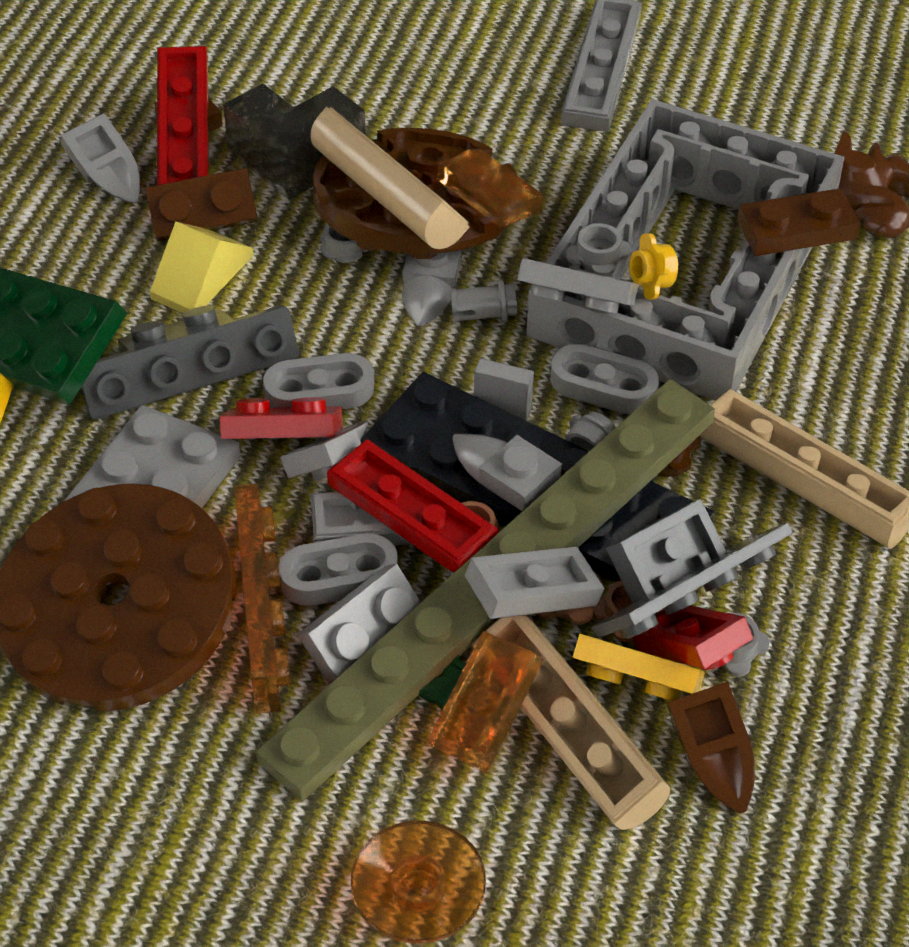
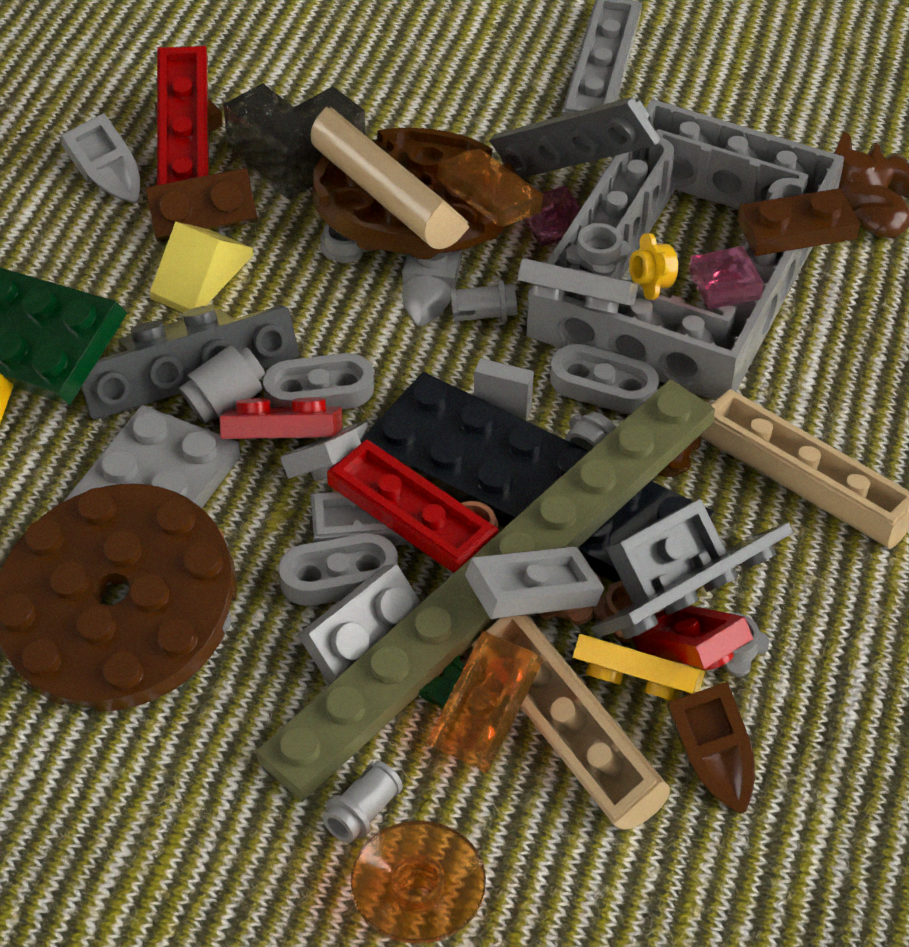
clear orange plate [234,483,291,714] -> none
light grey plate [452,434,562,511] -> none
none -> light grey brick [179,345,265,424]
none -> light grey pin [323,761,403,843]
none -> dark grey bracket [489,97,661,179]
none -> clear pink plate [519,186,582,247]
none -> clear pink plate [689,246,764,310]

